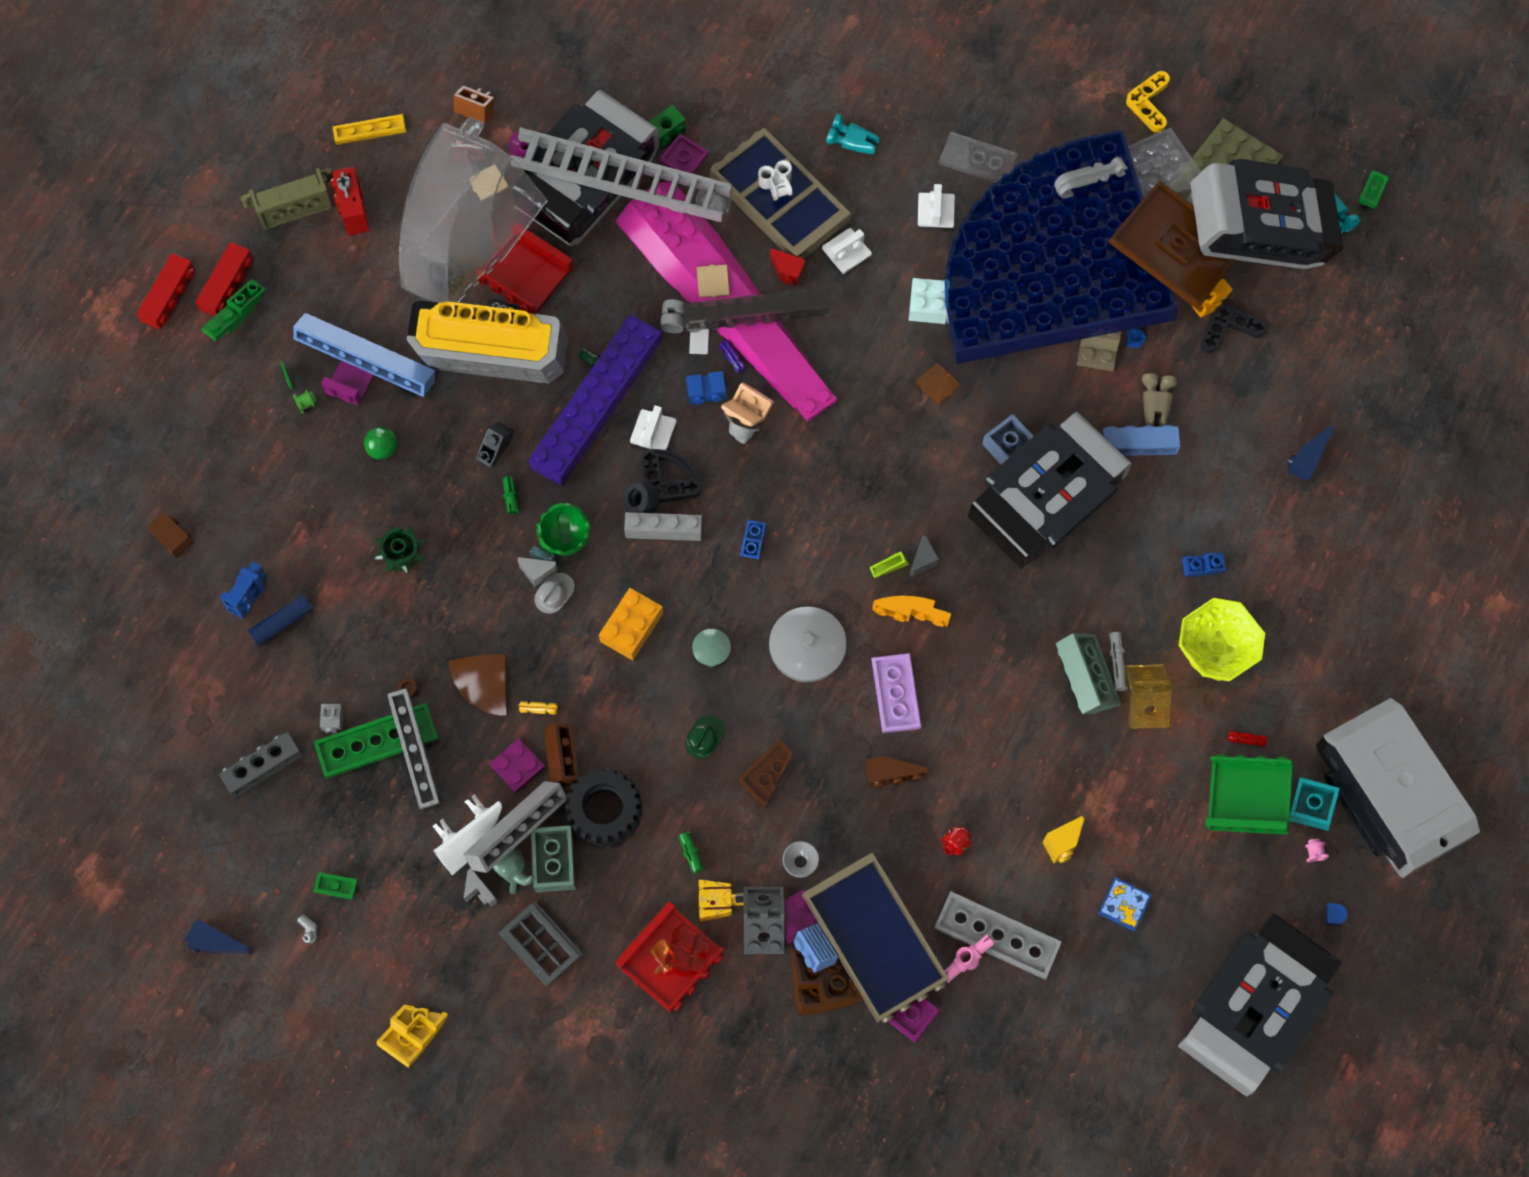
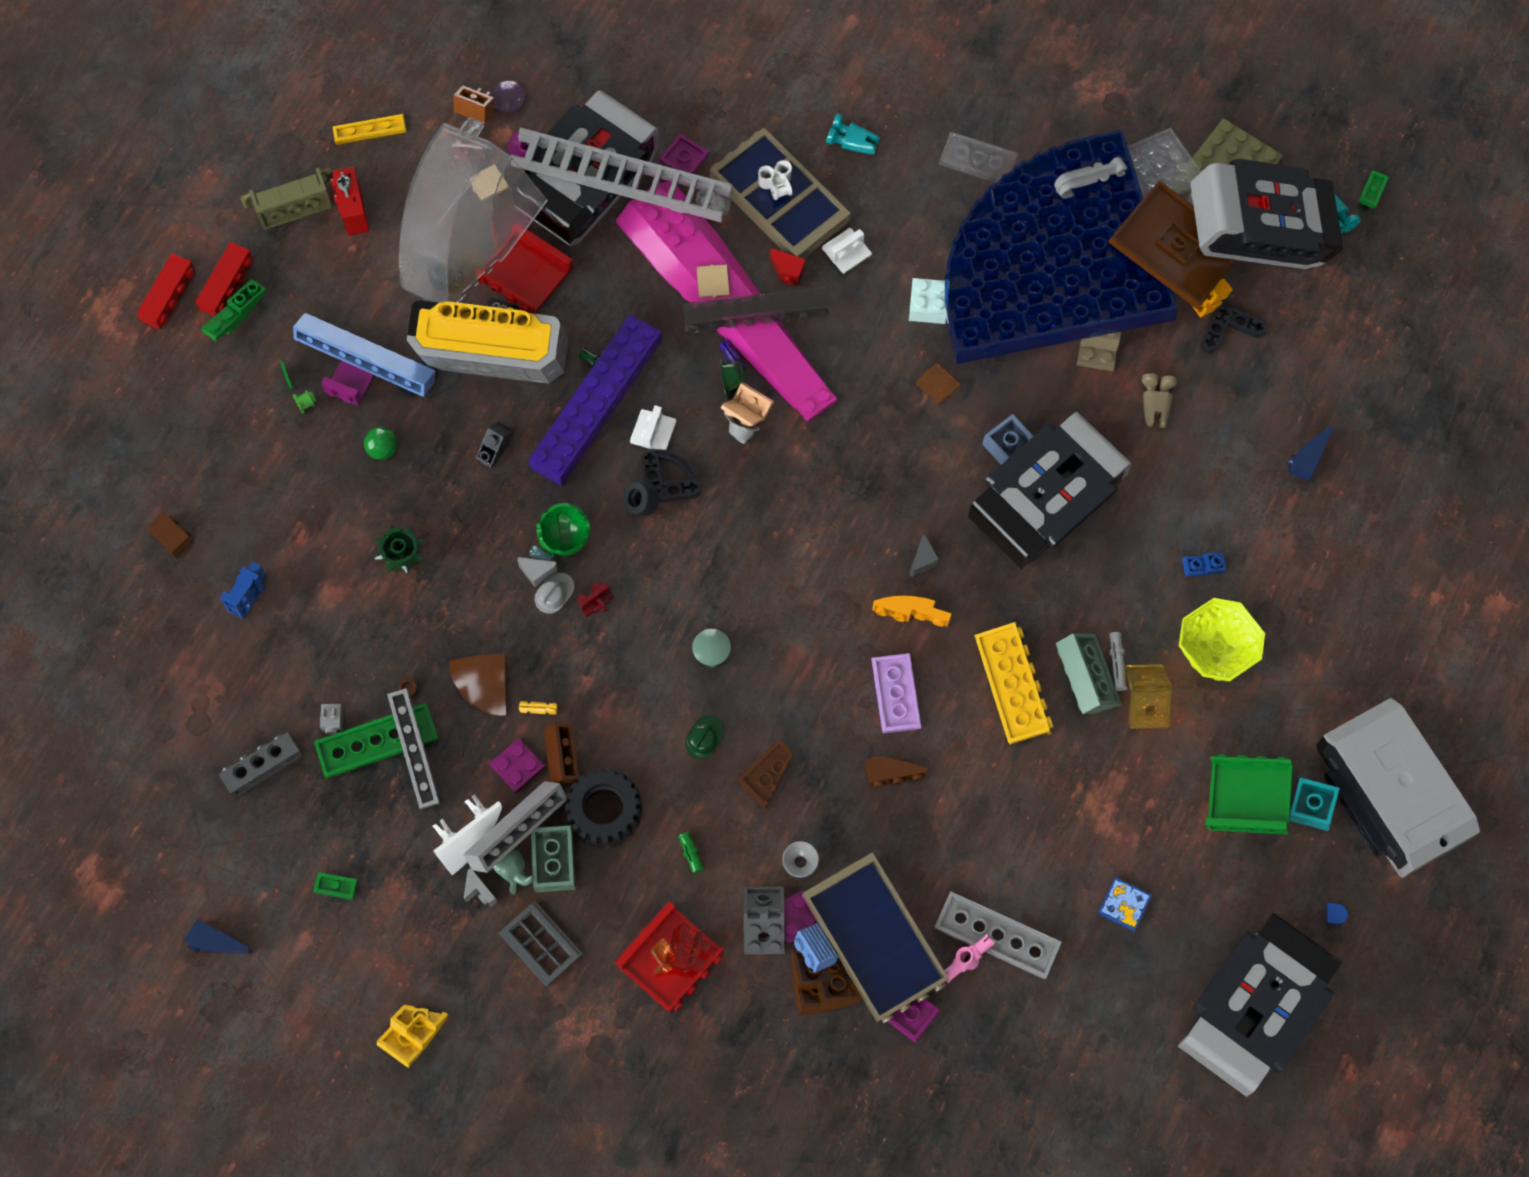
dark blue piece [247,594,313,646] -> none
light grey arm [297,914,317,943] -> none
green axle [503,476,519,514] -> none
light orange brick [599,588,663,661] -> none
light grey brick [624,512,702,541] -> none
green brick [649,105,686,148] -> none
light grey wheel [660,299,686,333] -> none
blue brick [686,371,726,405] -> none
white sticker [689,324,709,354] -> none
yellow torso [699,880,744,922] -> none
blue slope [740,520,766,560] -> none
light grey dish [769,607,846,682] -> none
lime piece [869,551,909,578] -> none
white bracket [918,184,955,228] -> none
red head [942,826,971,856] -> none
yellow slope [1042,816,1084,863] -> none
medium blue brick [1101,425,1180,456] -> none
yellow beam [1126,71,1170,133] -> none
blue tile [1126,328,1146,348] -> none
red axle [1228,730,1267,747] -> none
bright pink brick [1305,839,1329,862] -> none
none -> clear purple dish [491,81,526,114]
none -> dark red hips [577,582,614,617]
none -> dark green piece [720,359,745,401]
none -> yellow bracket [974,622,1053,745]

